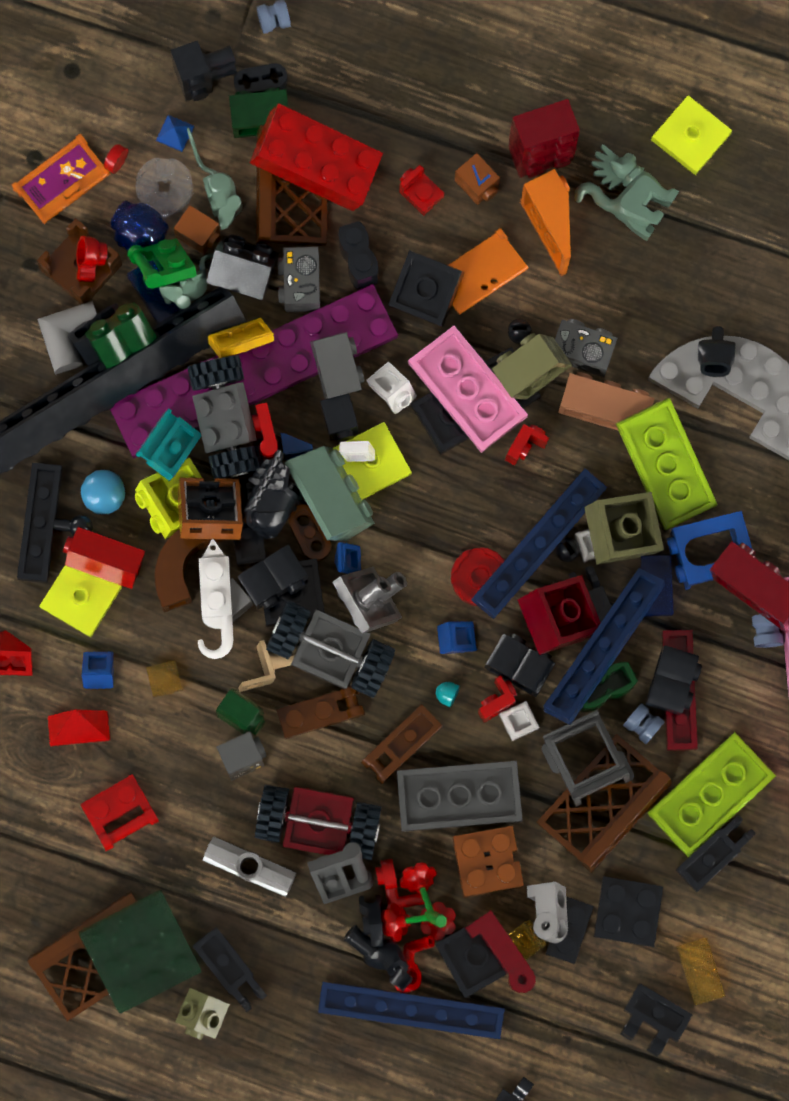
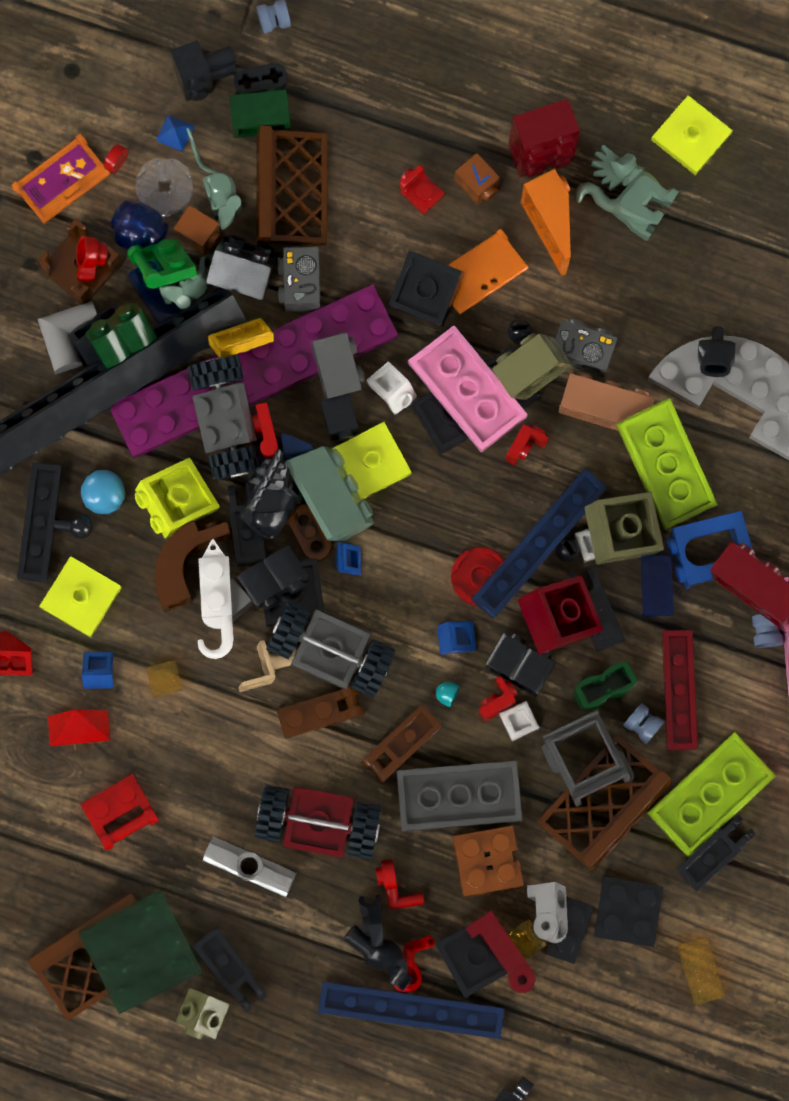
red brick [63,527,145,589] -> none
teal plate [135,408,201,481] -> none
piece [178,477,243,540] -> none
dark green brick [216,688,266,736] -> none
dark grey brick [216,732,267,781] -> none
red brick [249,103,383,211] -> none
dark grey plate [307,842,374,904] -> none
flat silver plate [332,567,407,633] -> none
black brick [339,221,378,290] -> none
white tile [339,441,375,462] -> none
red plant [381,862,456,942] -> none
dark blue plate [543,568,665,725] -> none
black plate [620,983,693,1057] -> none
black brick [645,645,702,715] -> none

